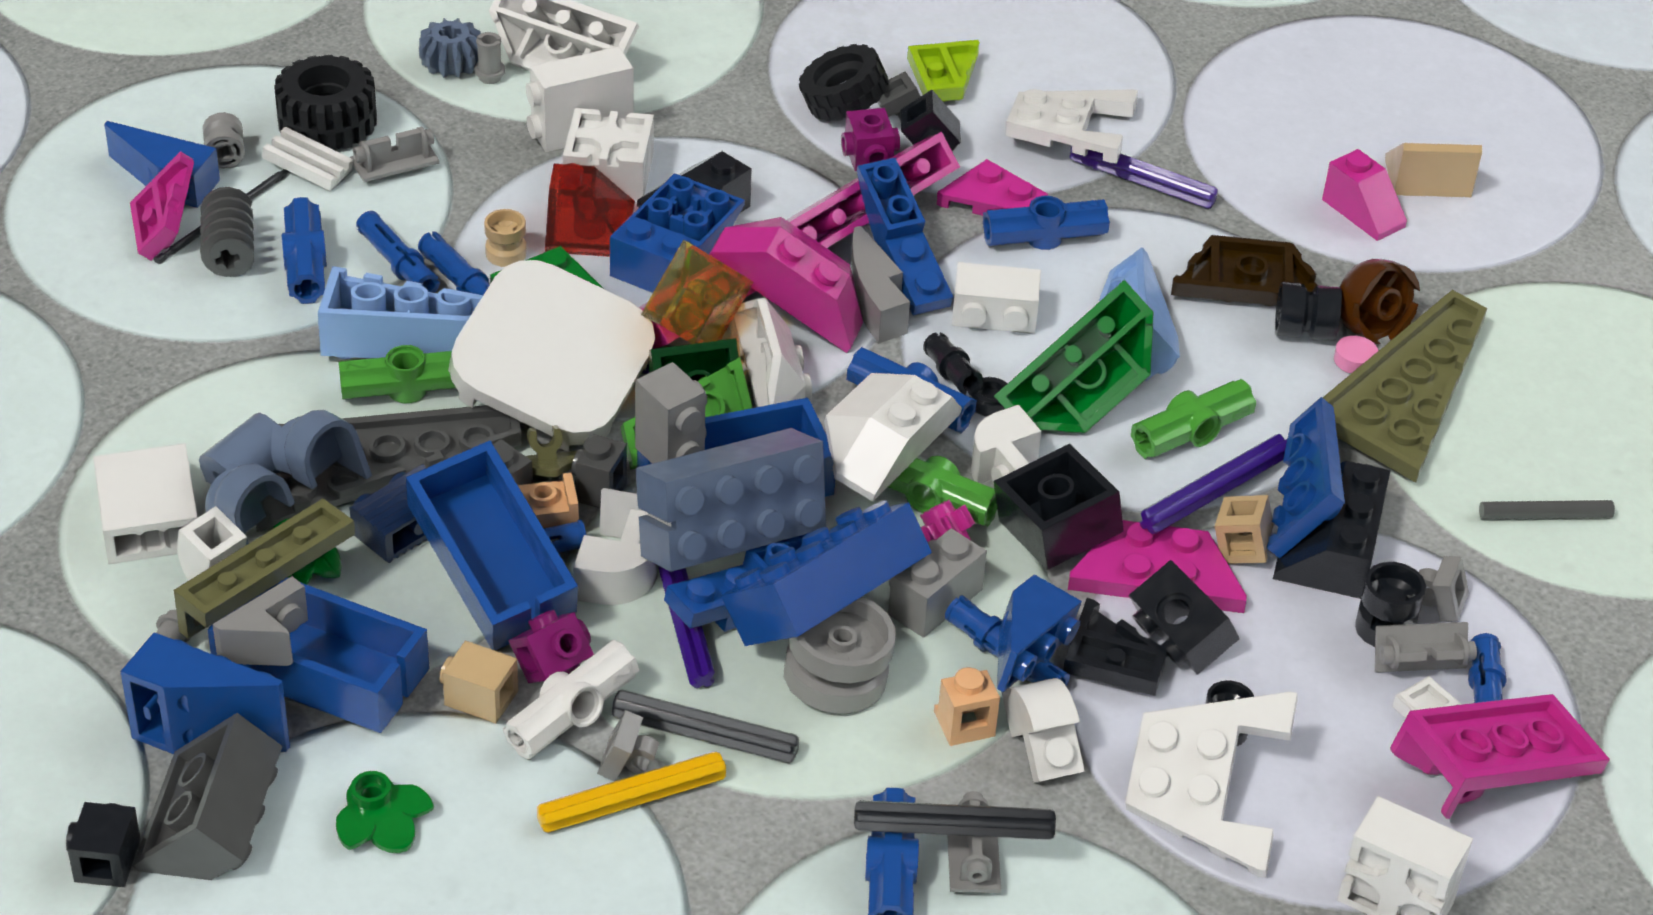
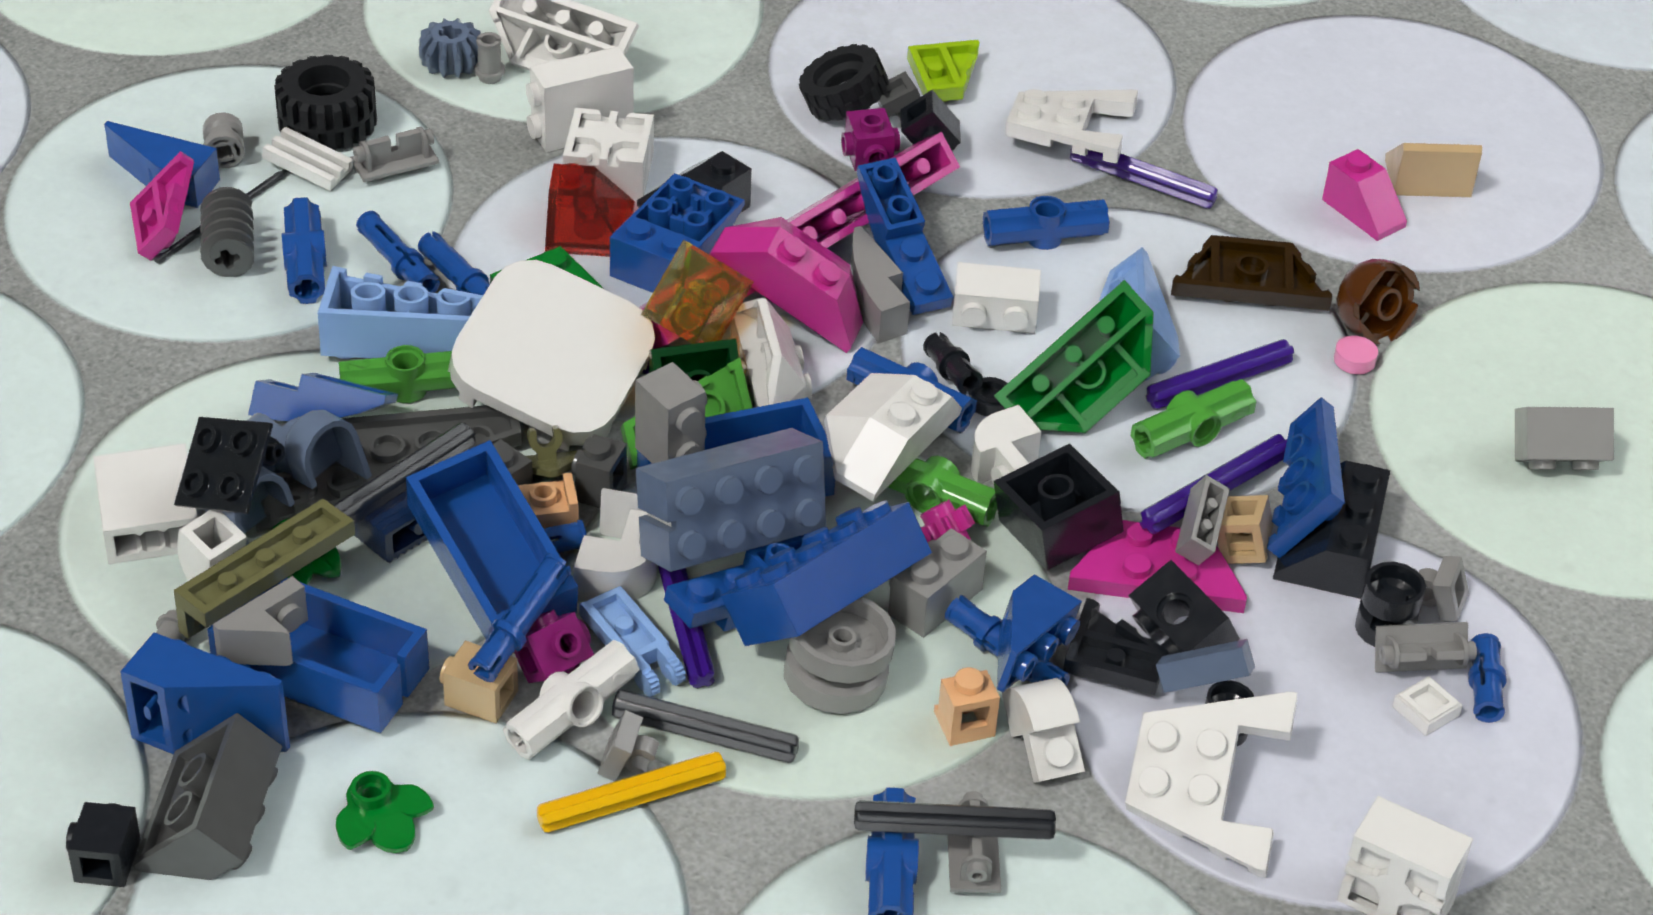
tan wheel [484,209,527,267] -> none
dark pink wing [936,159,1048,216] -> none
black wheel [1275,282,1342,341] -> none
olive wing [1323,290,1487,483] -> none
dark pink plate [1390,694,1610,819] -> none
dark grey bar [1479,500,1615,519] -> none
none -> black hinge [174,417,285,514]
none -> slope [248,373,398,421]
none -> black axle [333,422,476,525]
none -> blue pin [468,553,572,682]
none -> light blue hinge [579,586,686,697]
none -> dark purple axle [1145,339,1294,409]
none -> sand blue piece [1156,639,1255,693]
none -> light grey piece [1175,475,1230,565]
none -> light grey brick [1515,407,1614,470]

